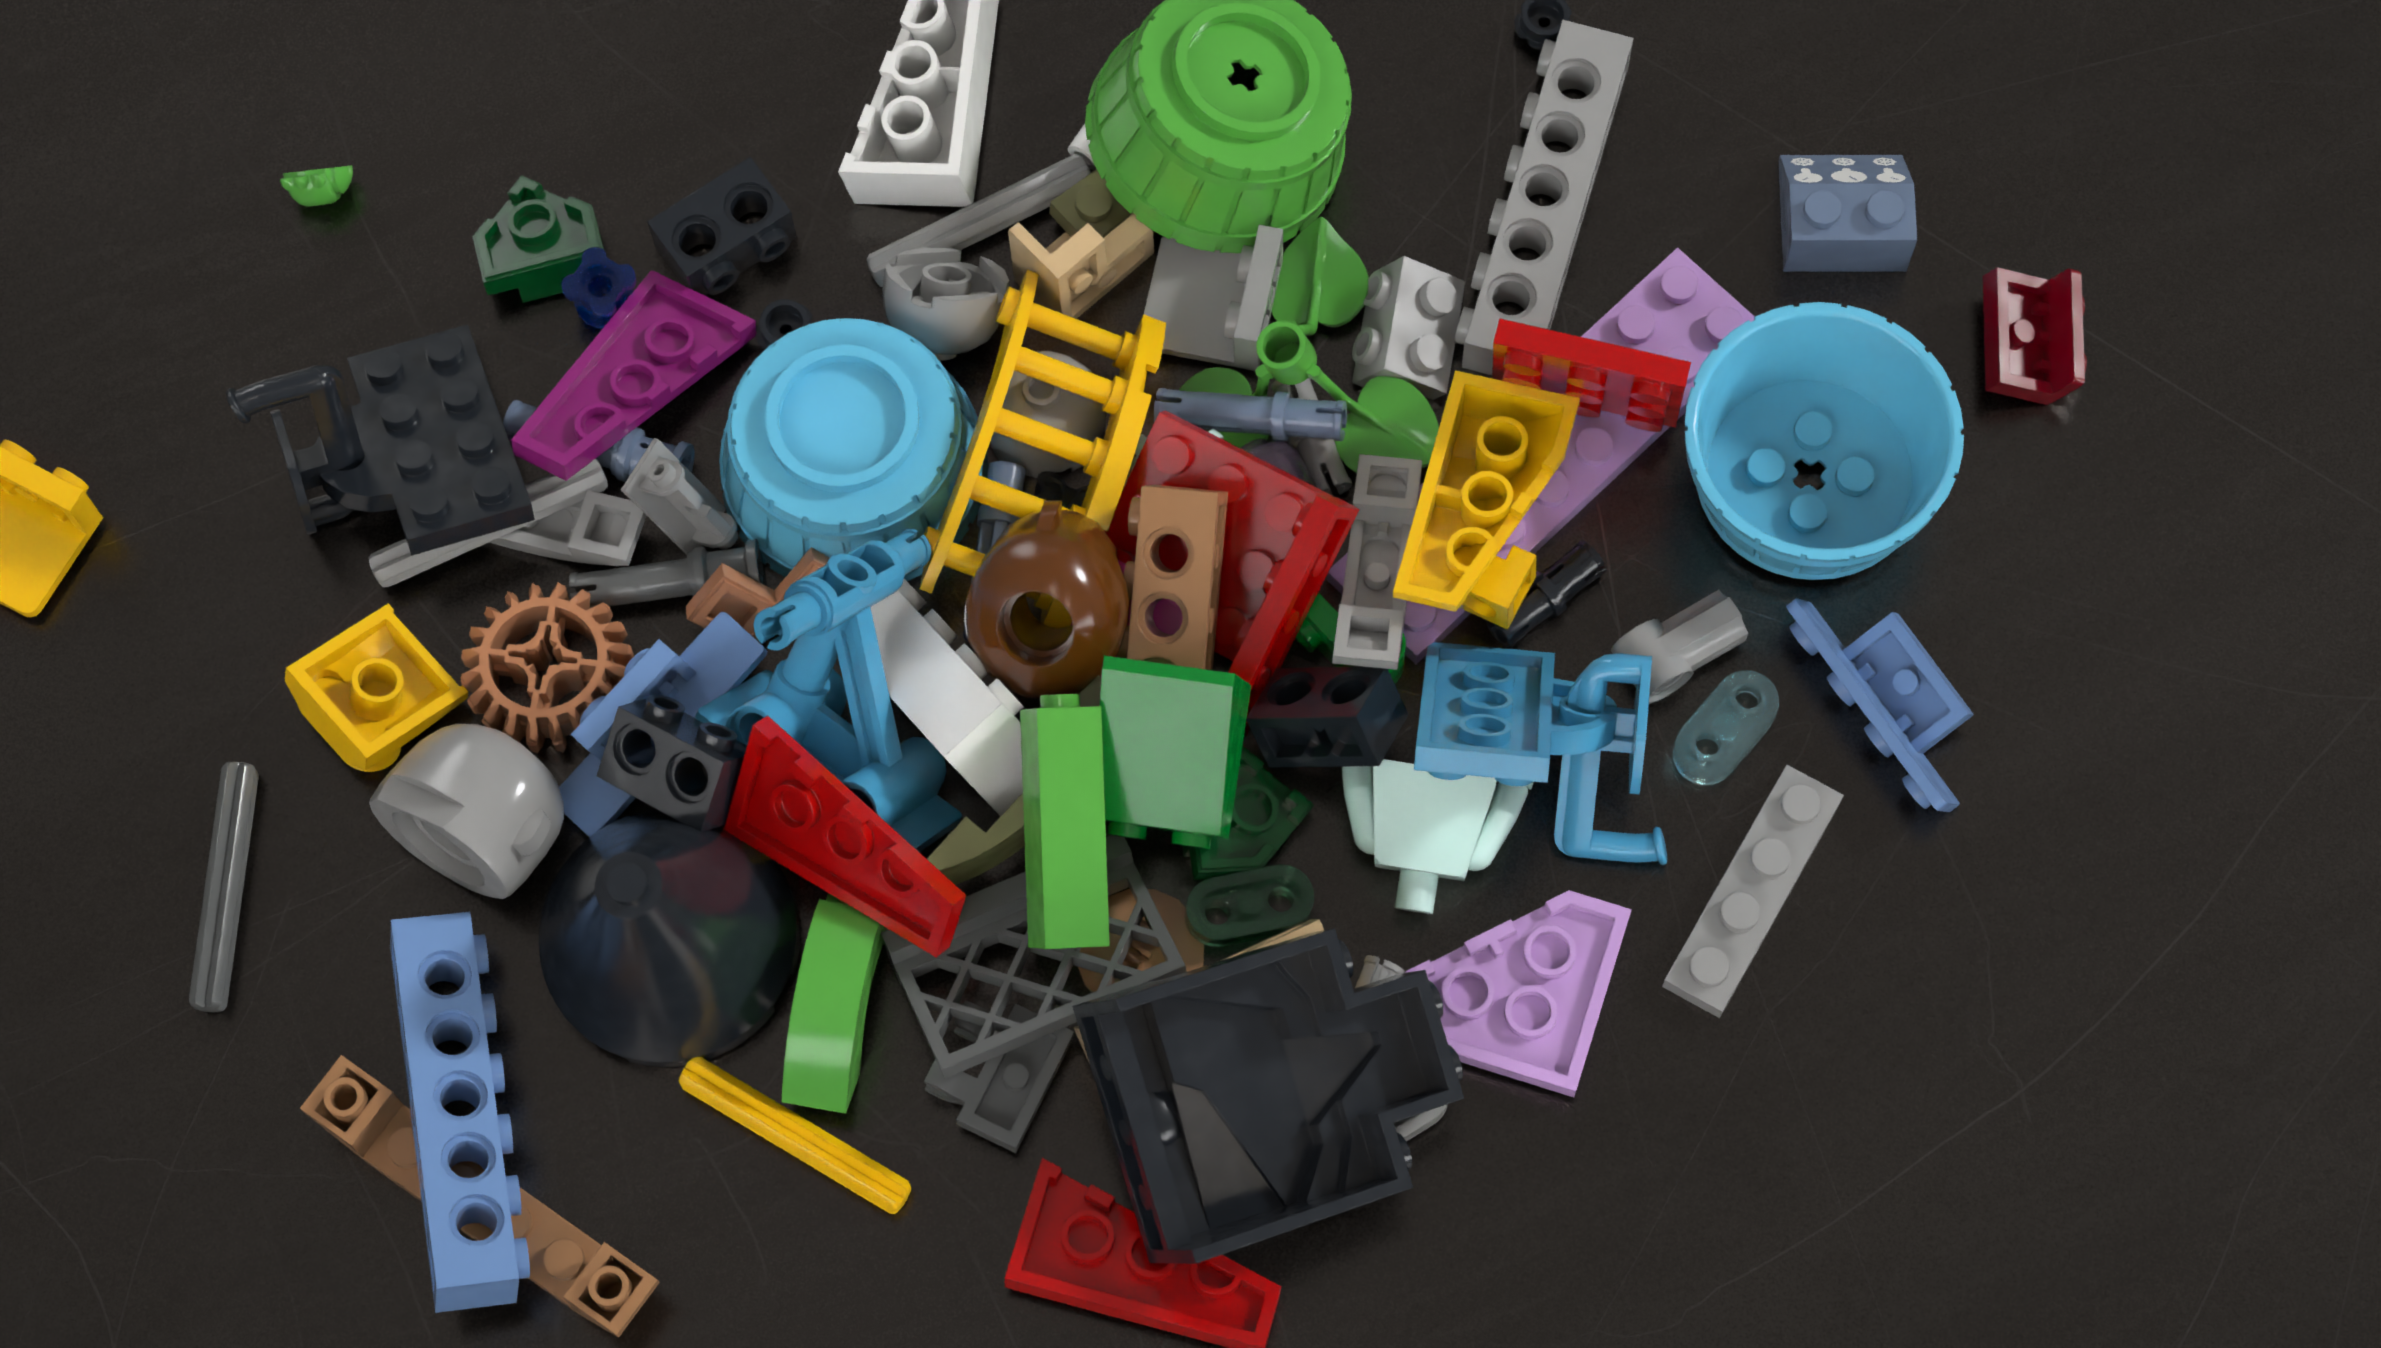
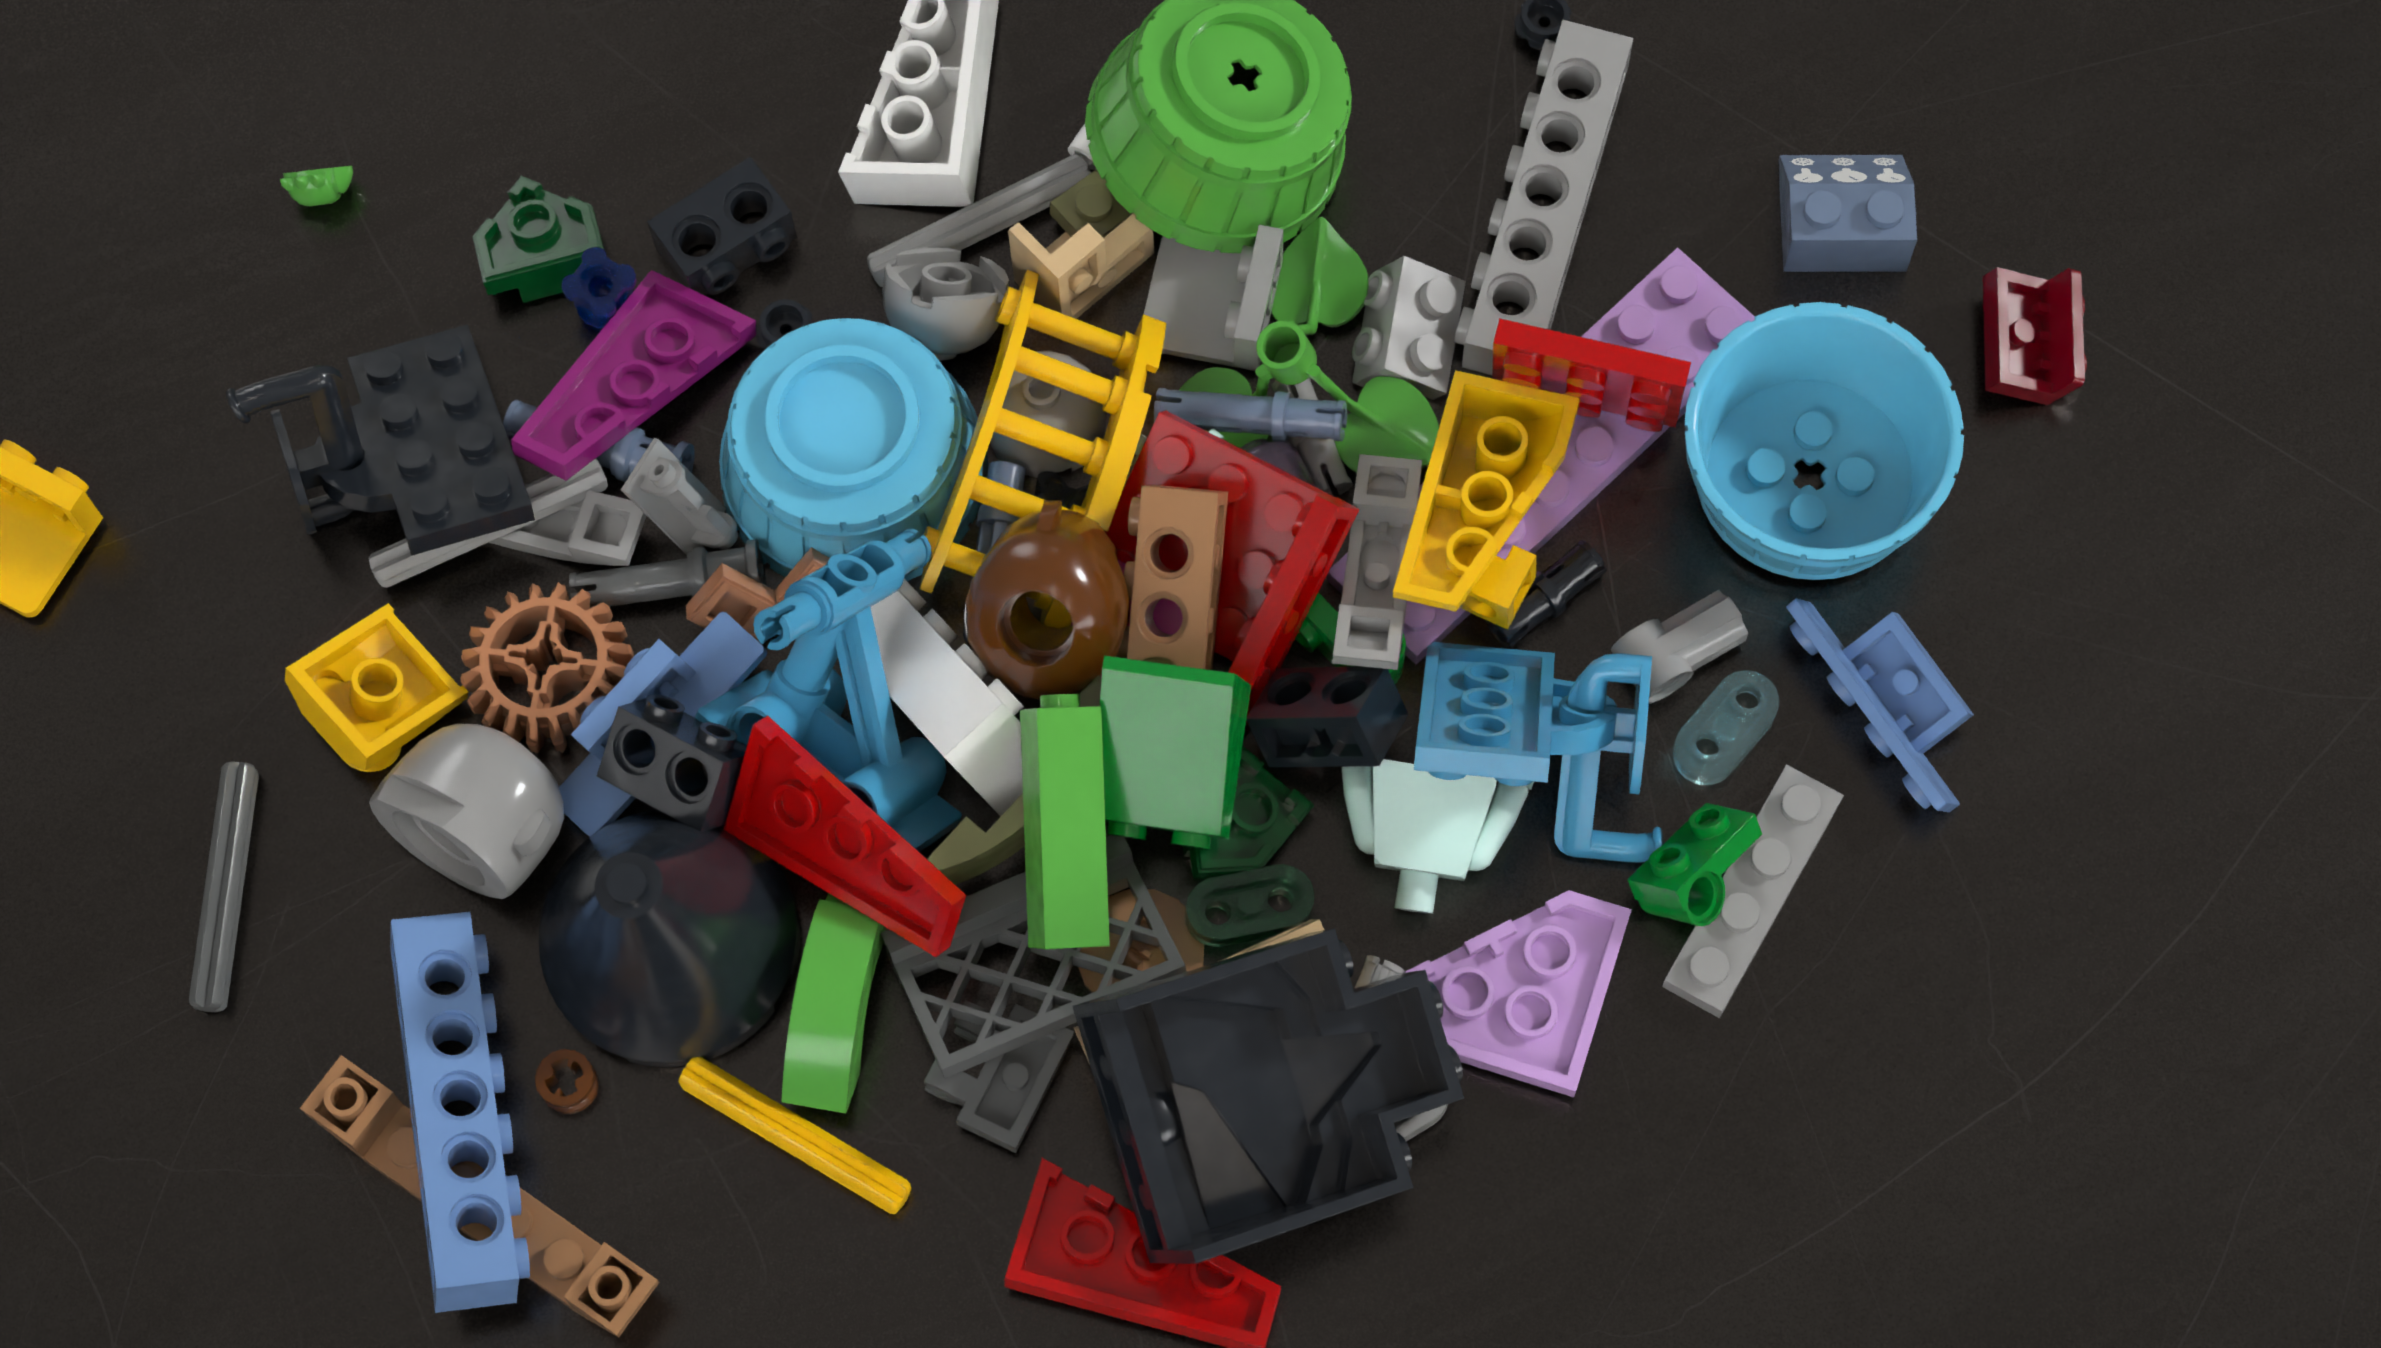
none -> reddish brown bush [535,1049,599,1114]
none -> green plate [1627,803,1762,927]

